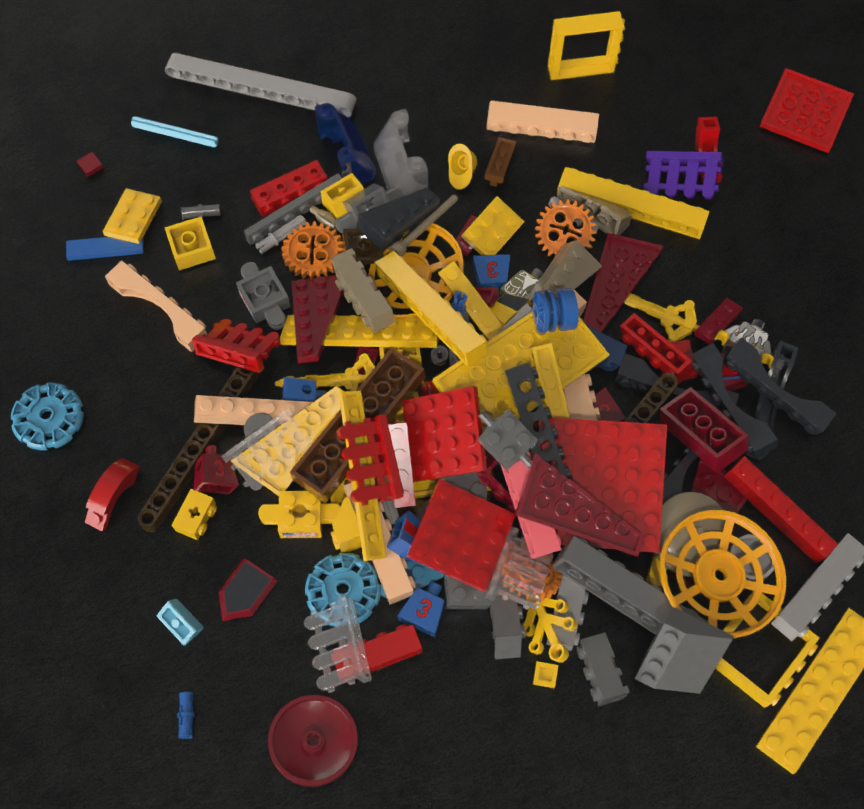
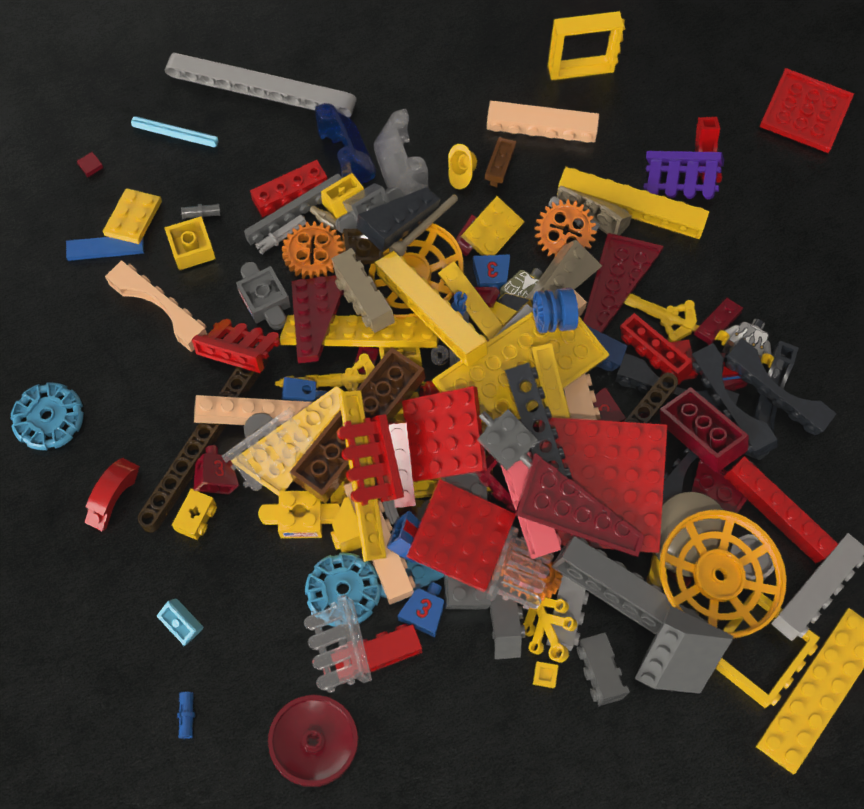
black tile [218,558,278,622] -> none

